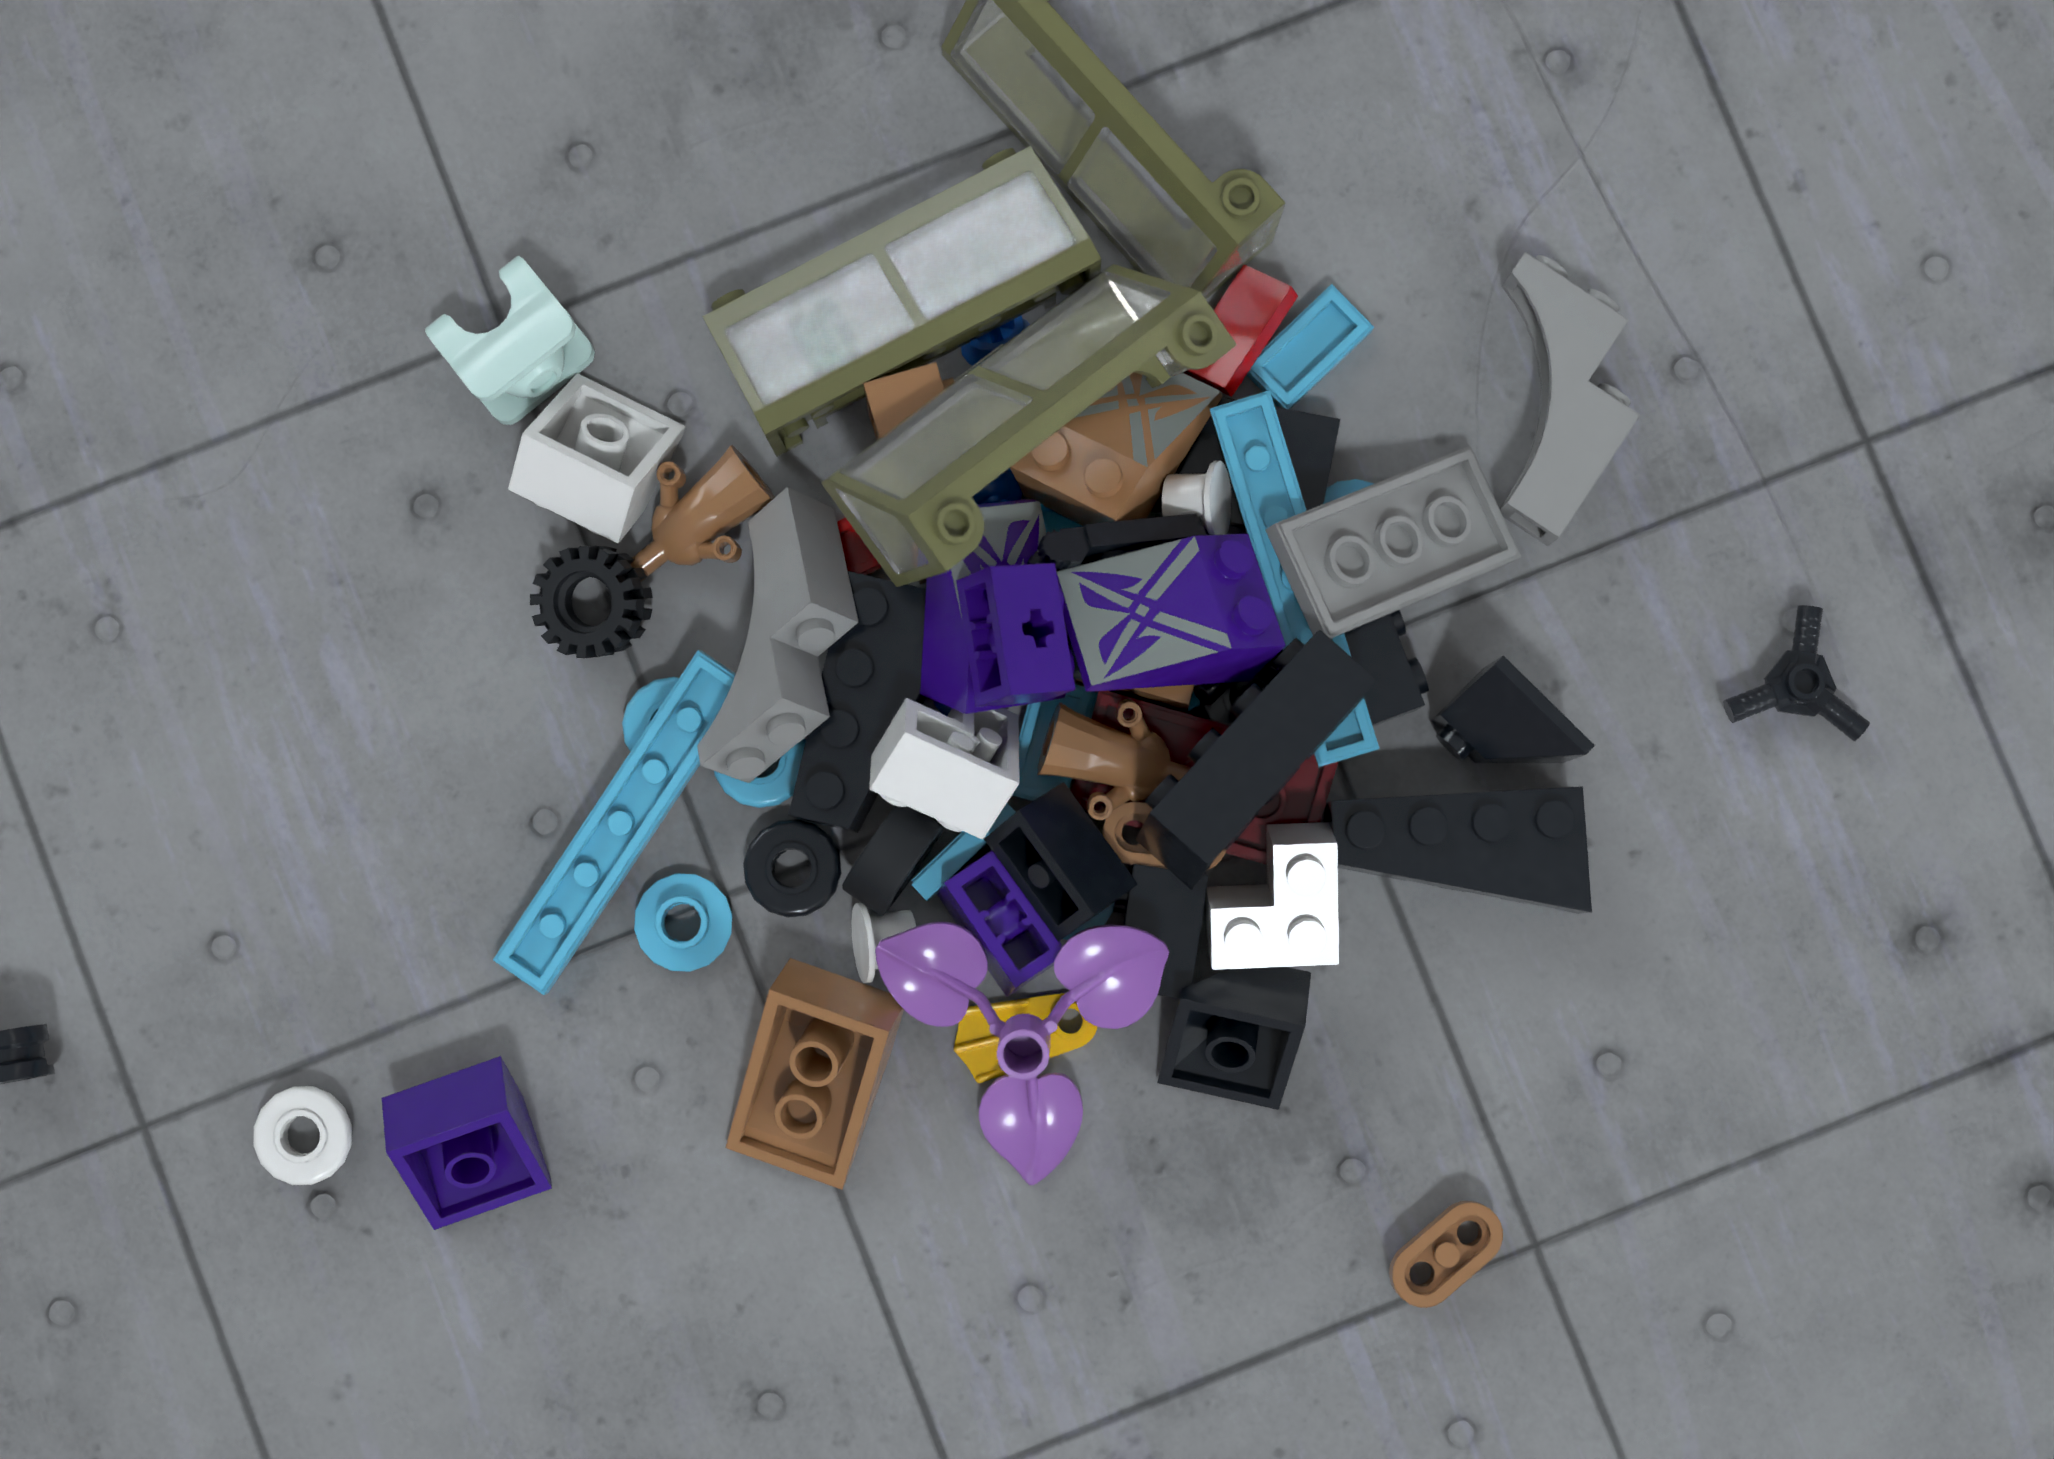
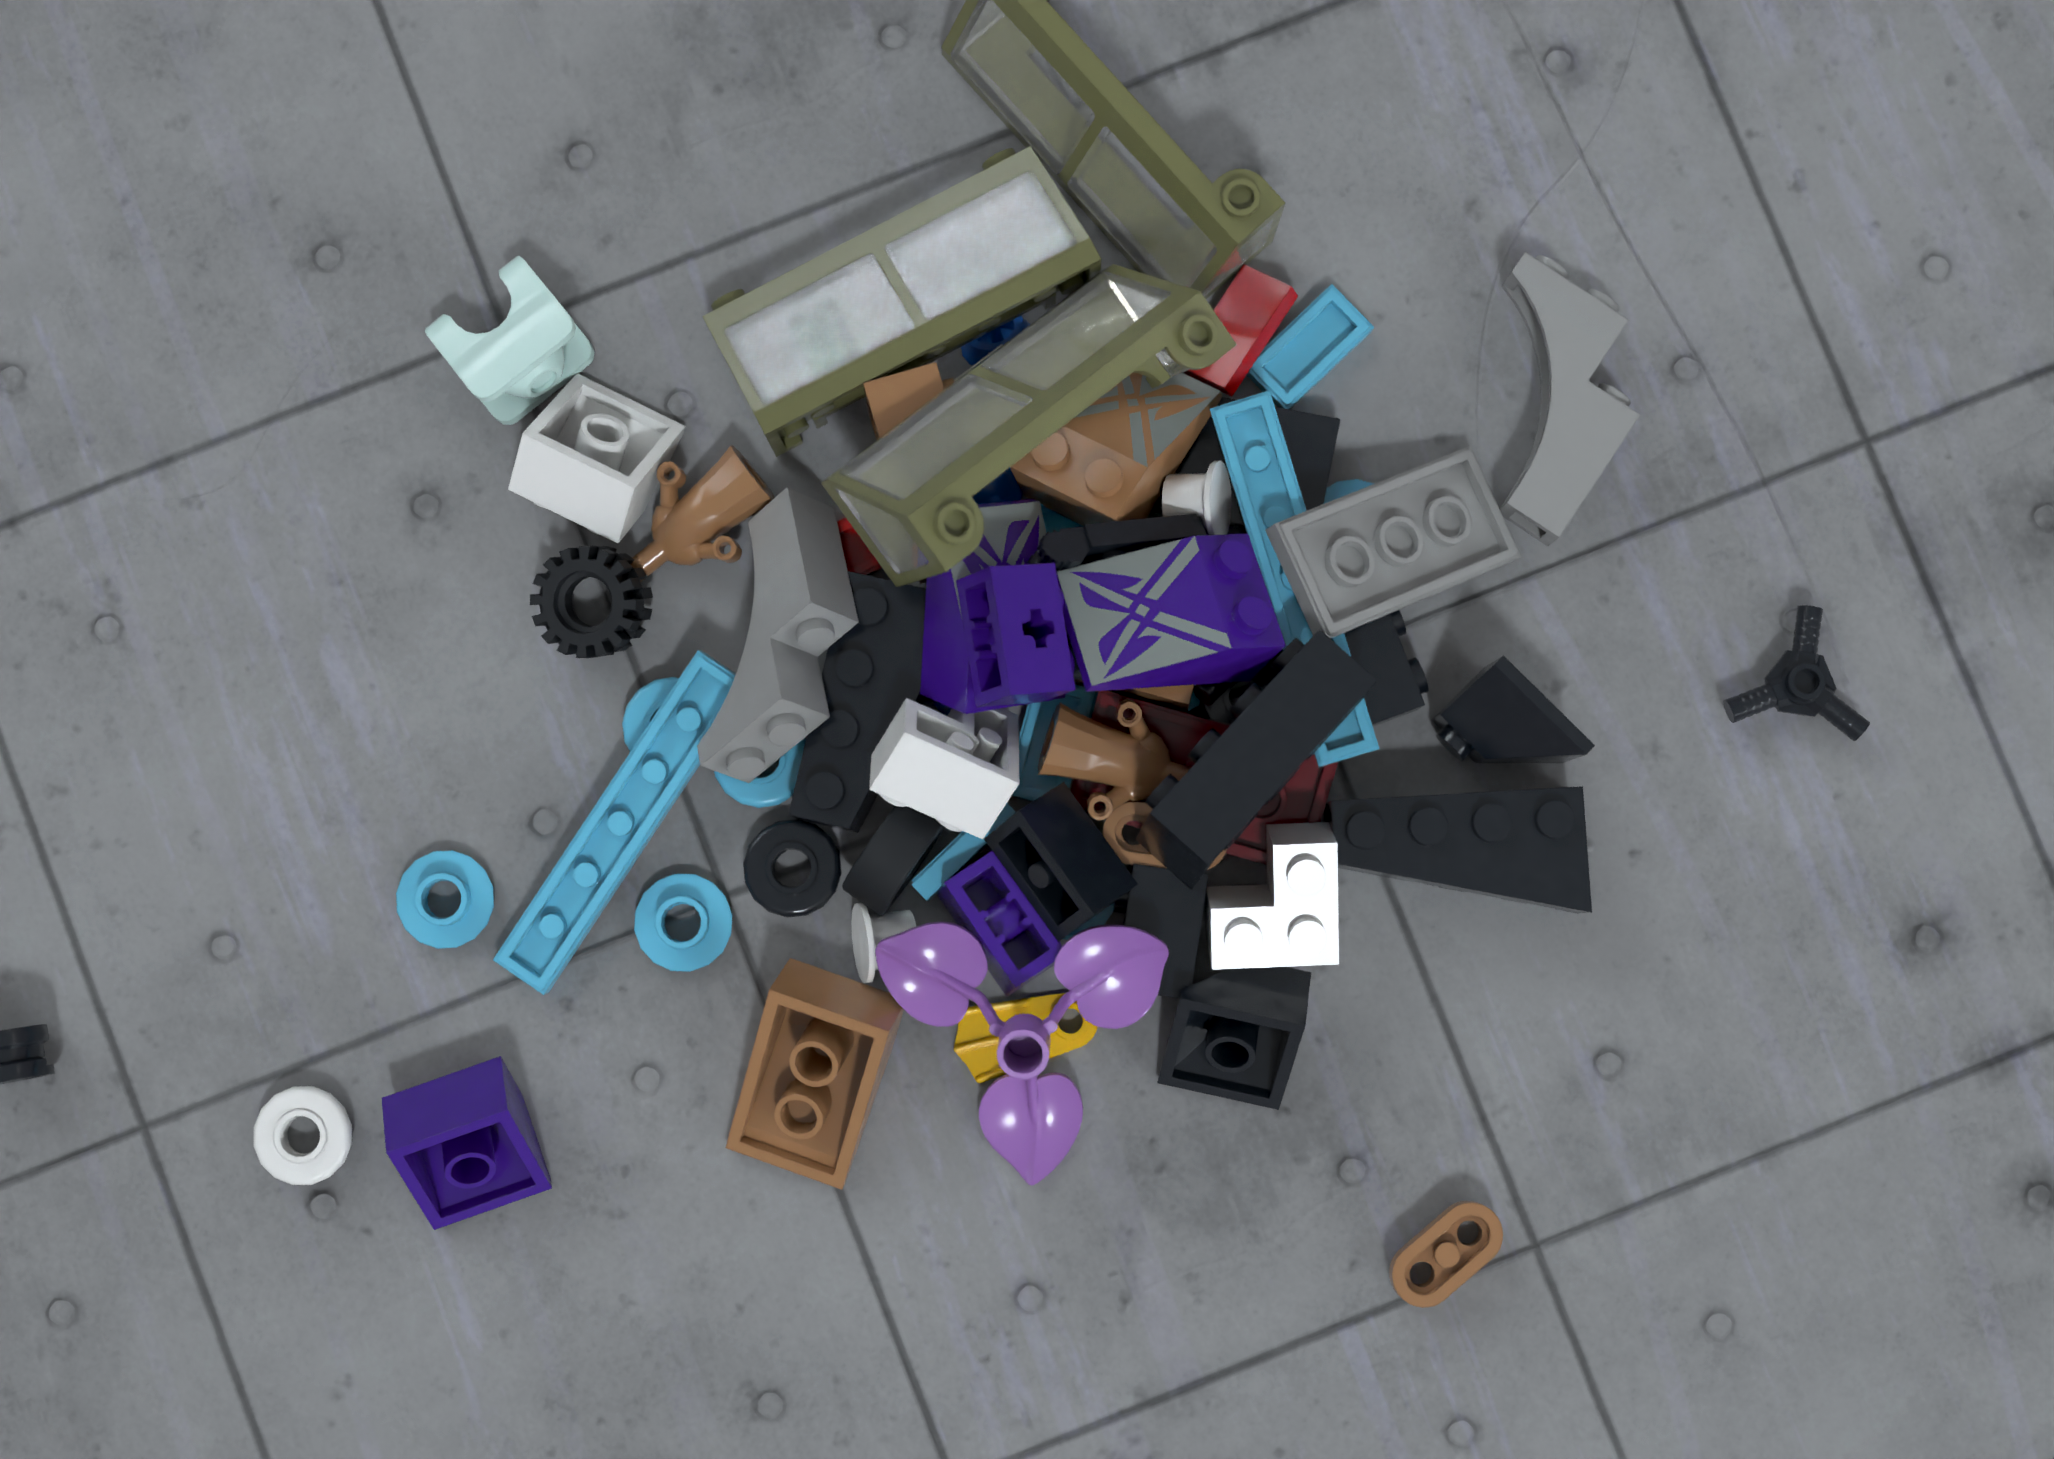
none -> medium azure piece [396,850,494,949]

